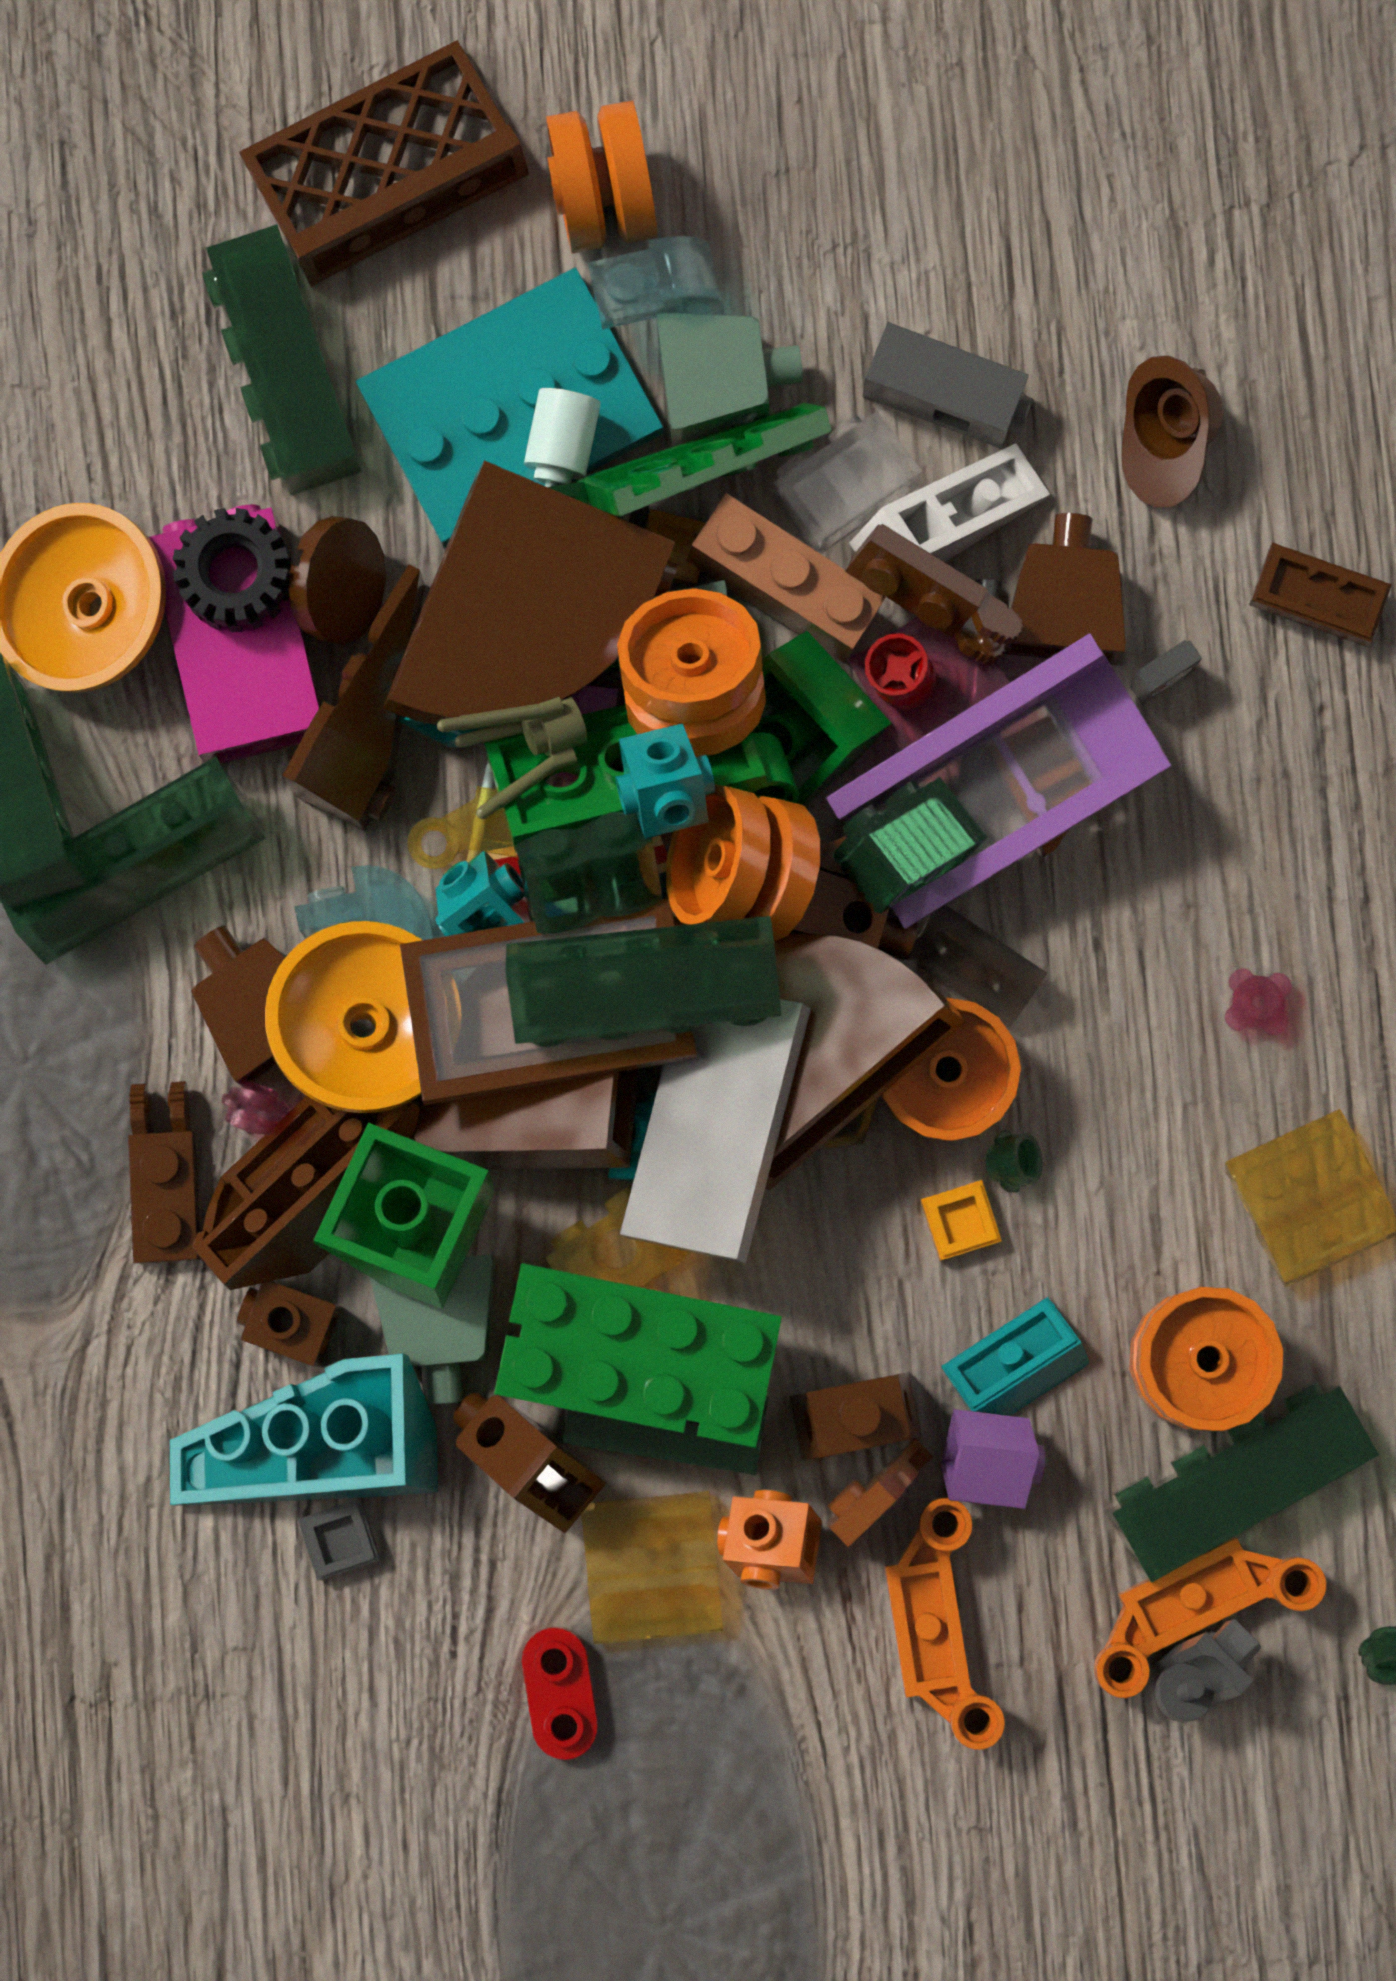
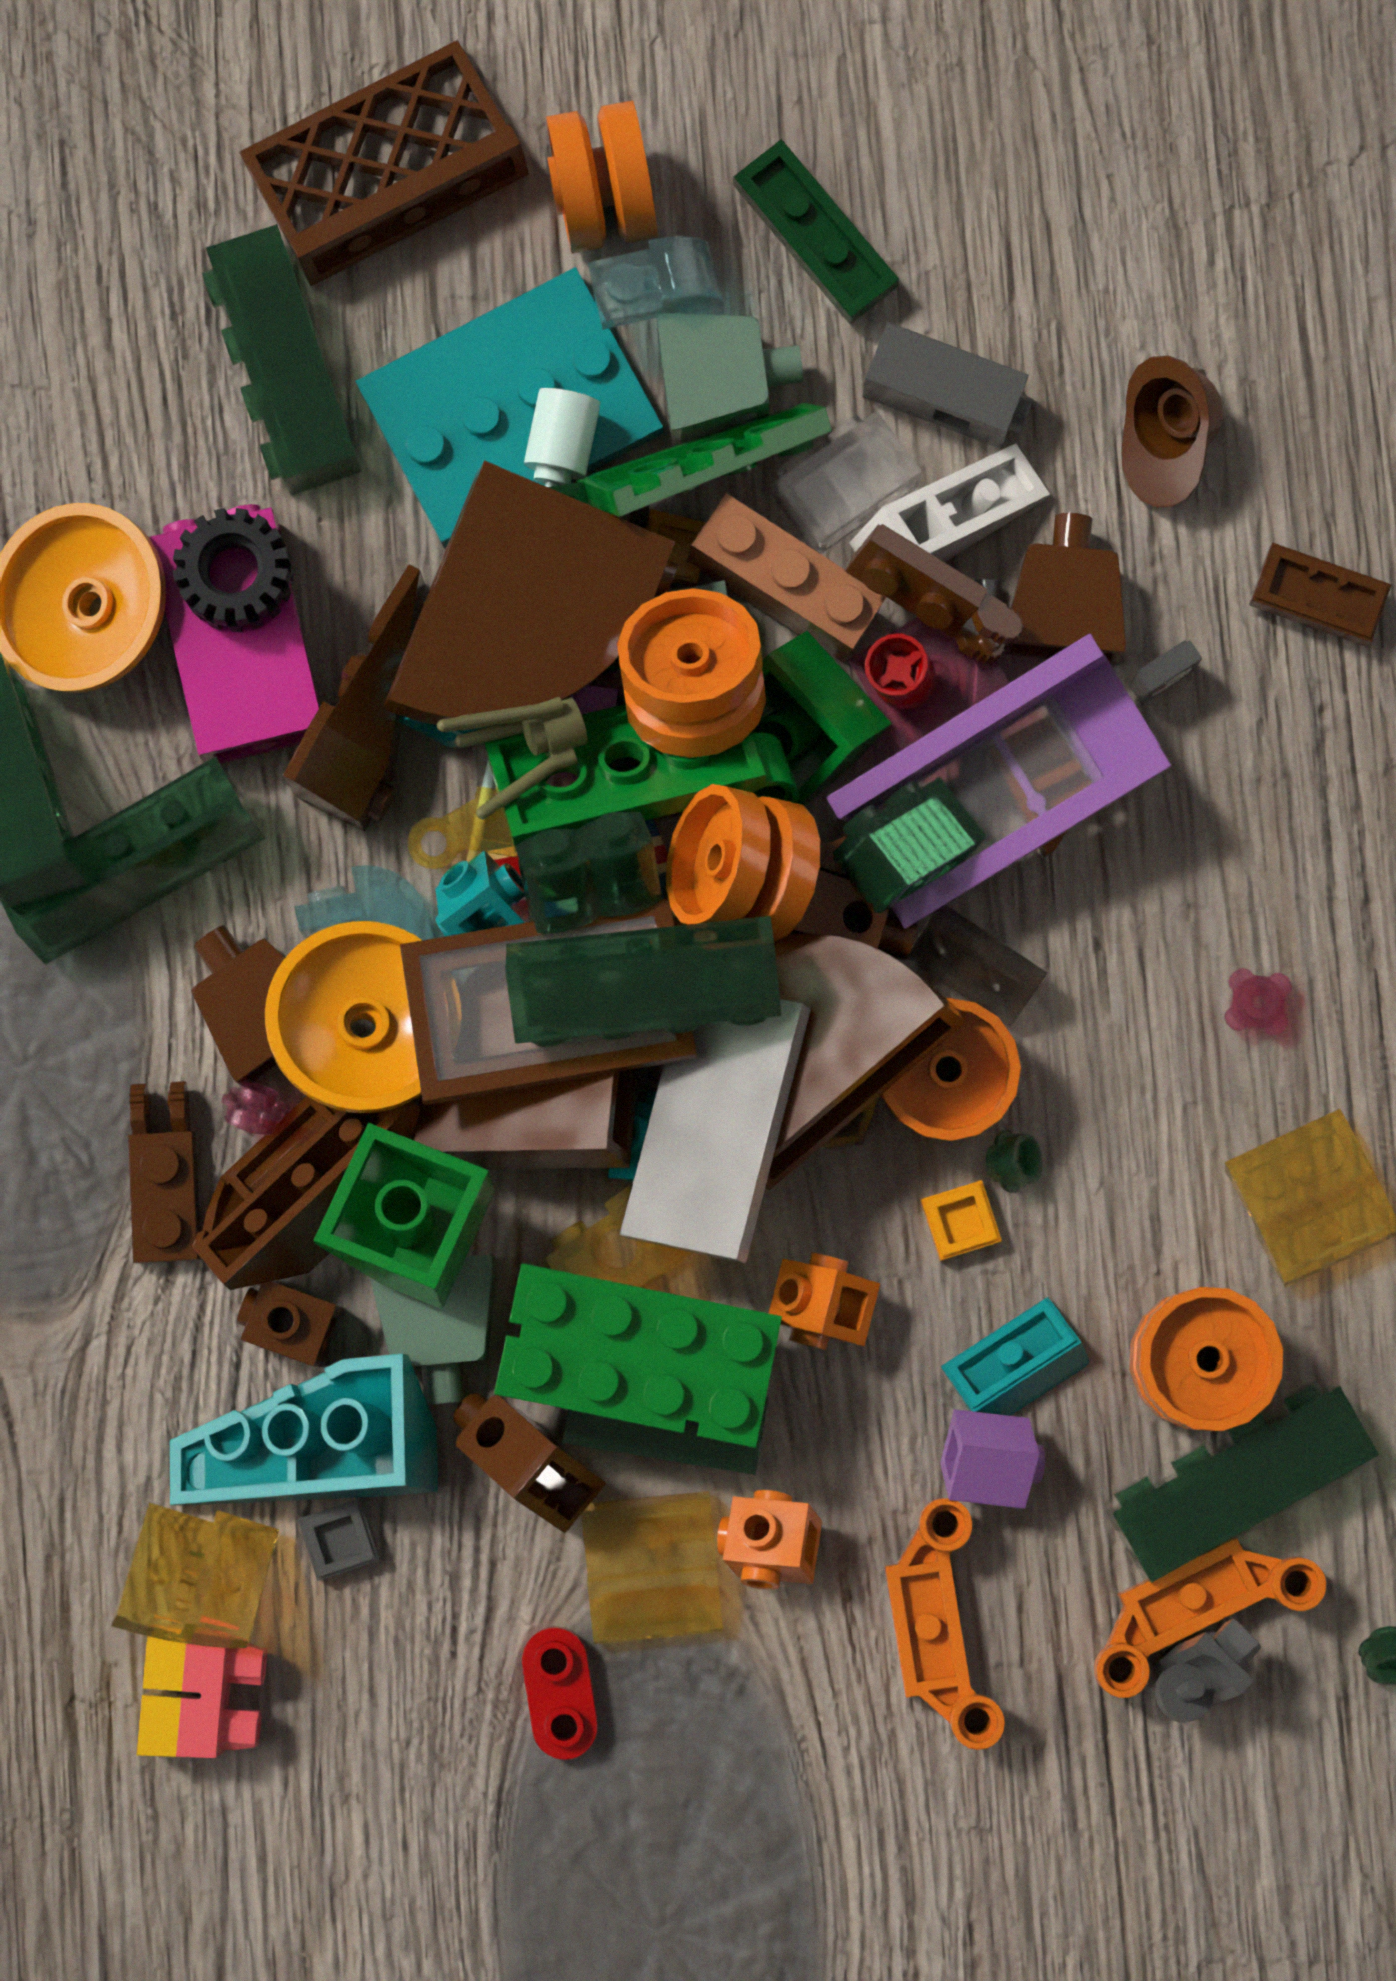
reddish brown tile [288,516,386,645] -> none
teal brick [615,723,715,838] -> none
reddish brown torso [789,1372,922,1460] -> none
dark orange wing [826,1438,933,1547] -> none
none -> clear yellow slope [111,1502,279,1648]
none -> coral hips [136,1625,268,1758]
none -> dark green plate [733,139,899,325]
none -> orange brick [769,1252,881,1350]

